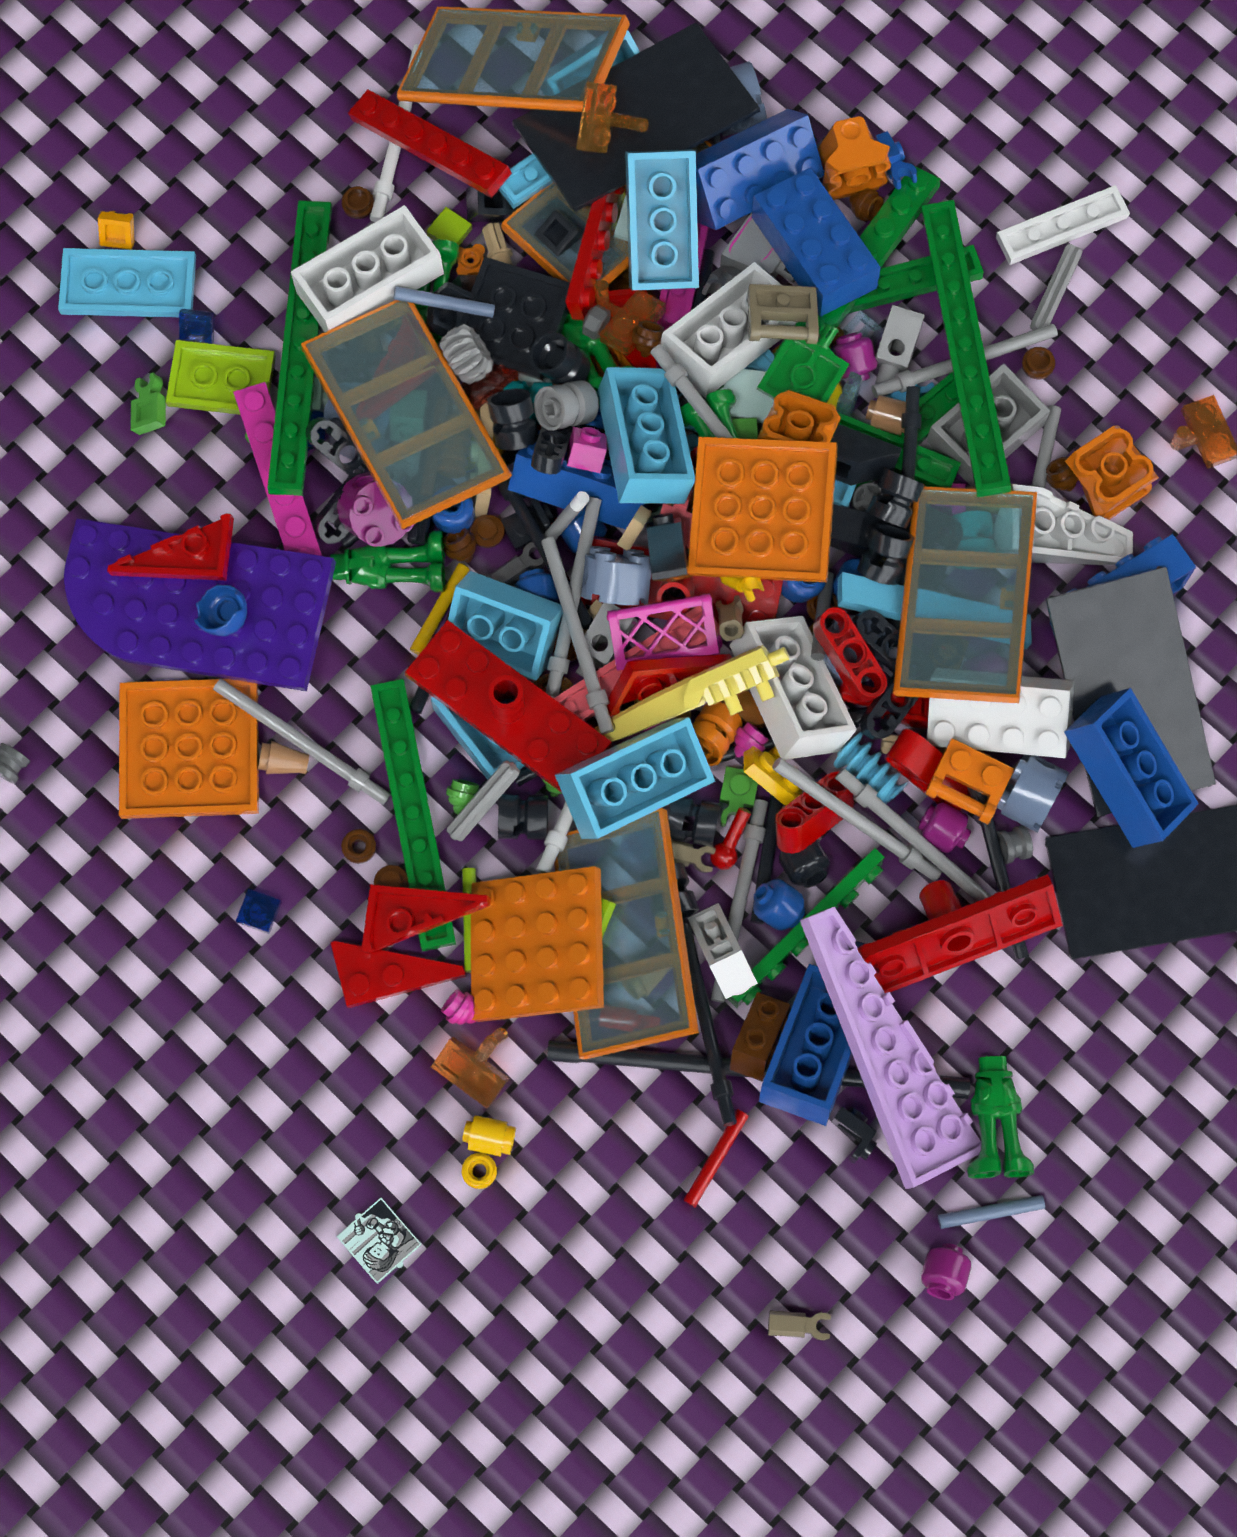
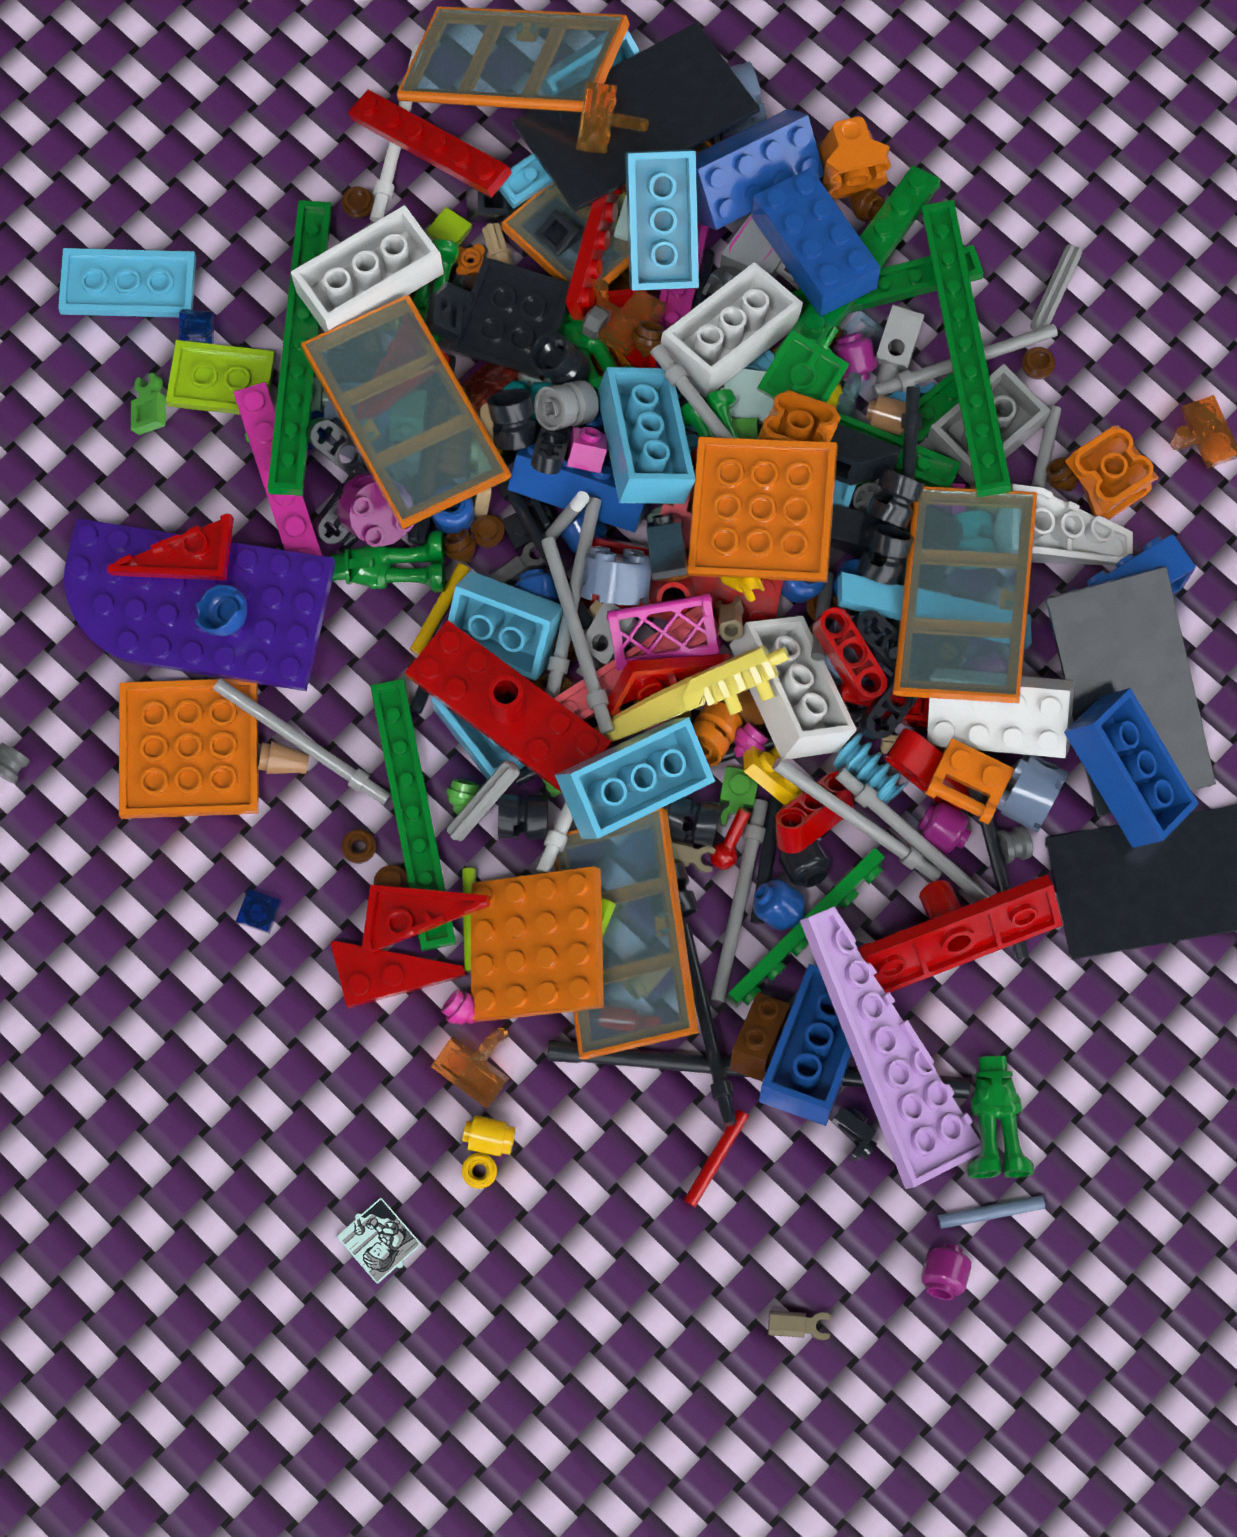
light orange tile [98,211,135,250] -> none
sand blue bar [393,286,495,318] -> none
light grey gear [440,324,493,384] -> none
tan tile [617,505,651,551] -> none
white slope [688,903,758,999] -> none
dark tan plate [747,284,819,344] -> none
blue plate [876,131,917,189] -> none
white plate [996,185,1130,265] -> none

